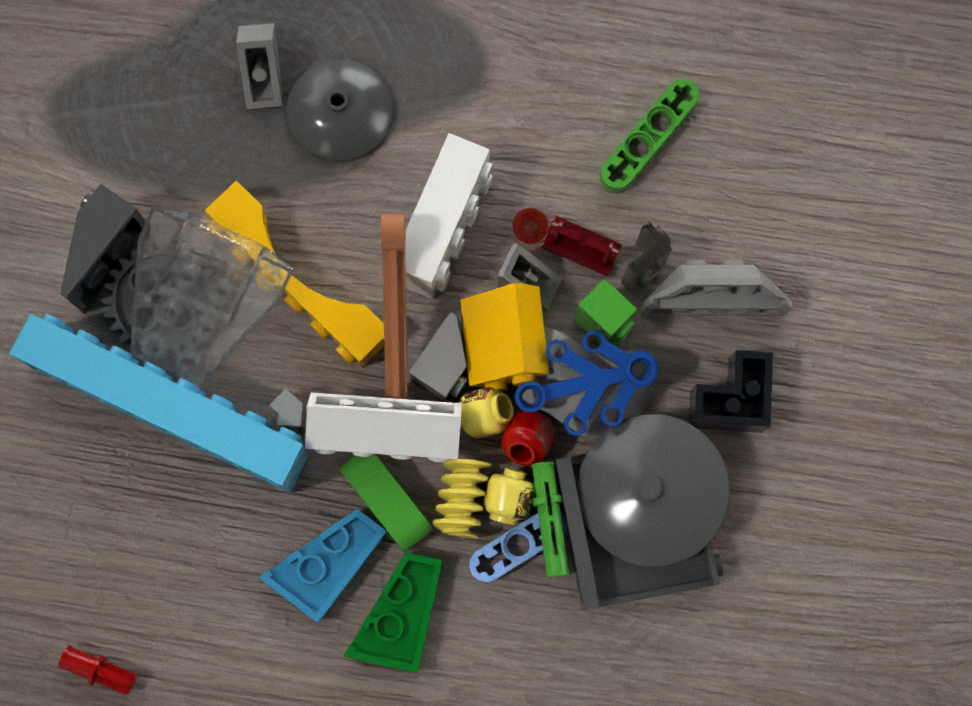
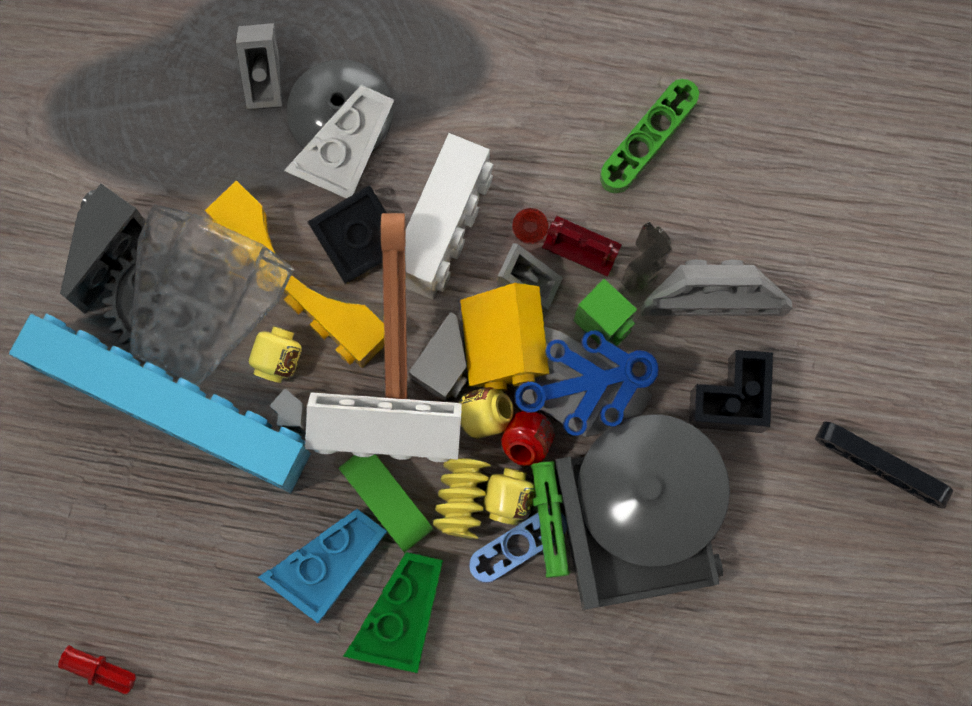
none -> light yellow head [249,326,302,383]
none -> white wing [284,85,394,198]
none -> black tile [307,185,387,285]
none -> black beam [815,421,954,509]

